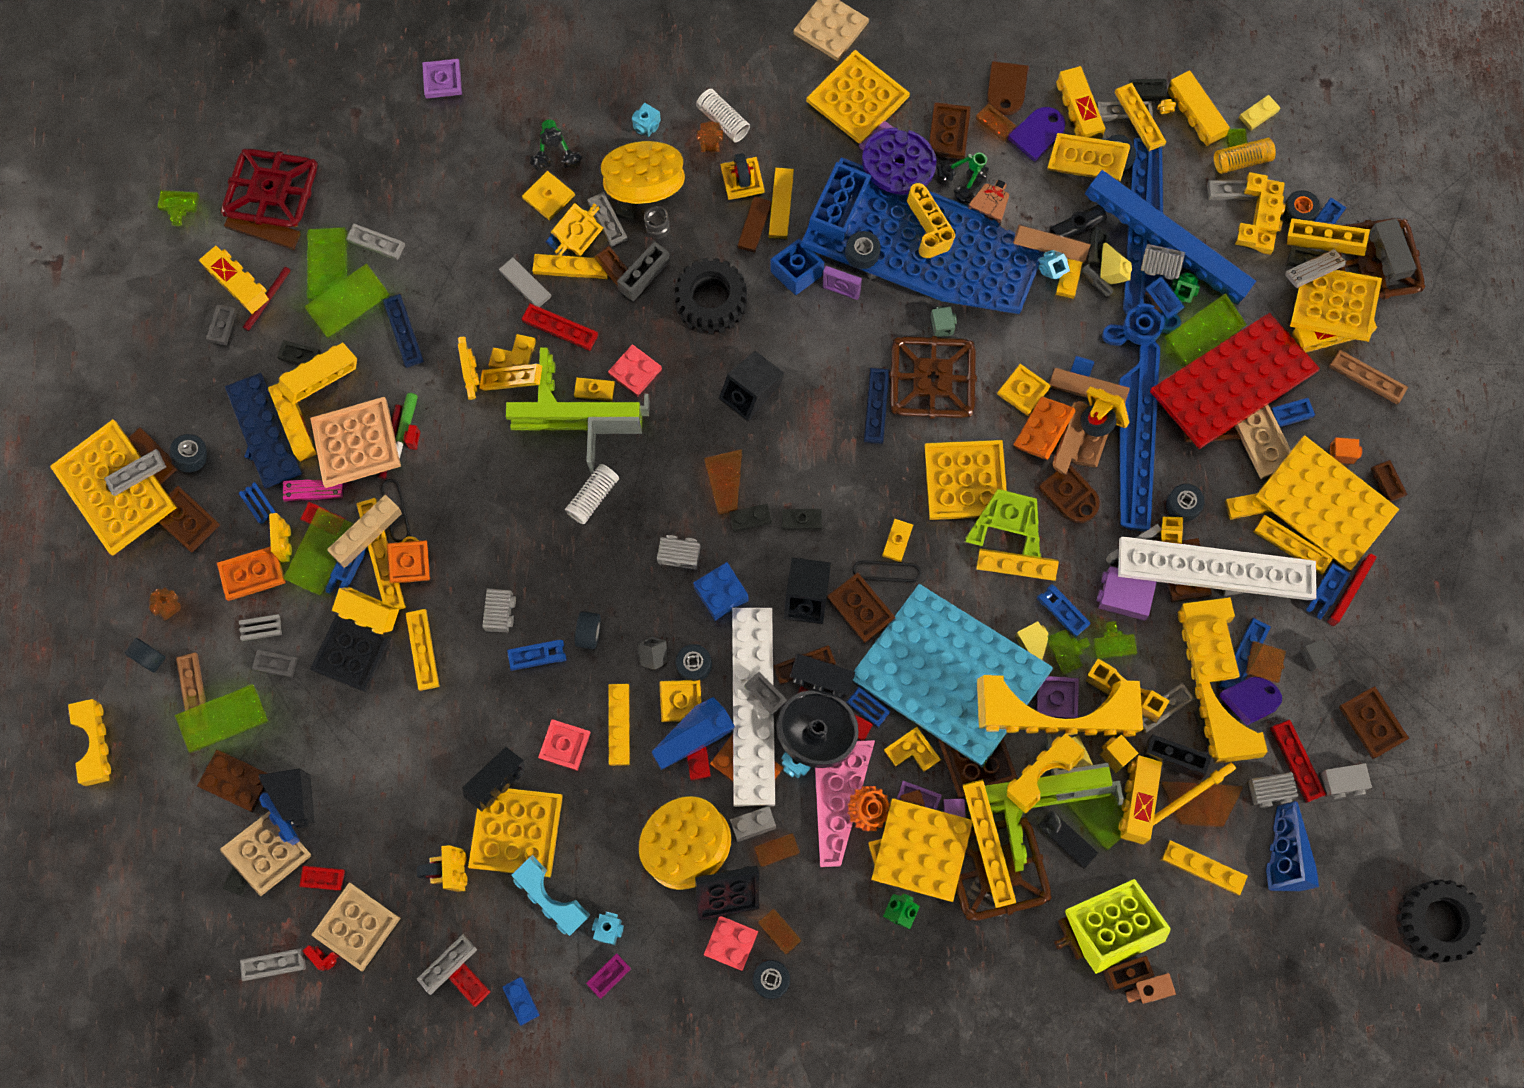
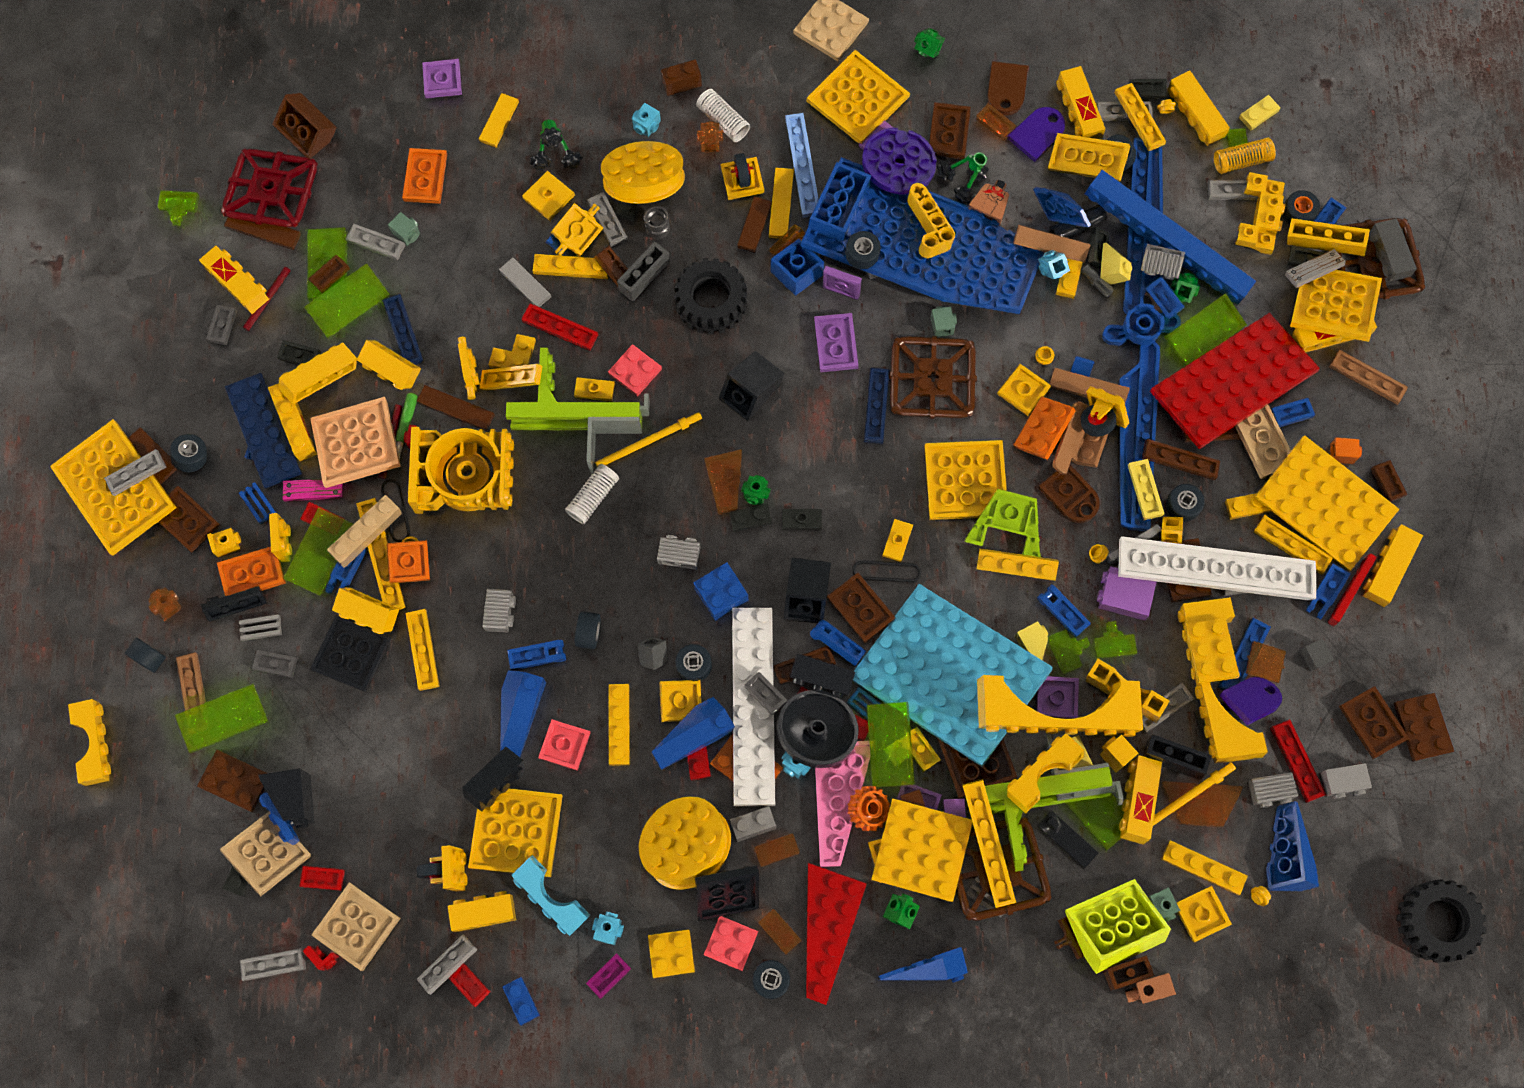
none -> black hinge [201,586,267,622]
none -> yellow brick [207,528,241,557]
none -> reddish brown slope [272,93,337,159]
none -> reddish brown plate [308,254,350,294]
none -> yellow brick [357,340,421,390]
none -> sand green brick [388,212,420,246]
none -> orange plate [402,148,447,204]
none -> yellow brick [408,427,514,514]
none -> reddish brown tile [416,385,495,432]
none -> yellow brick [448,891,516,932]
none -> yellow tile [479,93,519,148]
none -> blue wedge [500,670,546,757]
none -> yellow bar [595,412,702,467]
none -> yellow plate [648,930,695,978]
none -> reddish brown brick [661,59,702,96]
none -> green brick [741,475,771,505]
none -> clear orange plate [768,224,805,256]
none -> light blue plate [785,113,819,218]
none -> red wing [806,863,867,1005]
none -> blue plate [810,620,866,666]
none -> medium lavender plate [814,313,858,372]
none -> clear neon green plate [867,702,915,787]
none -> blue wedge [878,947,968,983]
none -> green brick [914,28,945,58]
none -> blue wedge [1033,187,1091,227]
none -> yellow plate [1035,346,1055,365]
none -> yellow plate [1089,544,1109,563]
none -> light yellow plate [1127,459,1164,520]
none -> reddish brown tile [1141,439,1220,480]
none -> sand green brick [1148,887,1180,922]
none -> yellow plate [1176,886,1232,943]
none -> yellow plate [1251,886,1271,906]
none -> yellow brick [1362,524,1423,607]
none -> reddish brown plate [1393,693,1455,762]

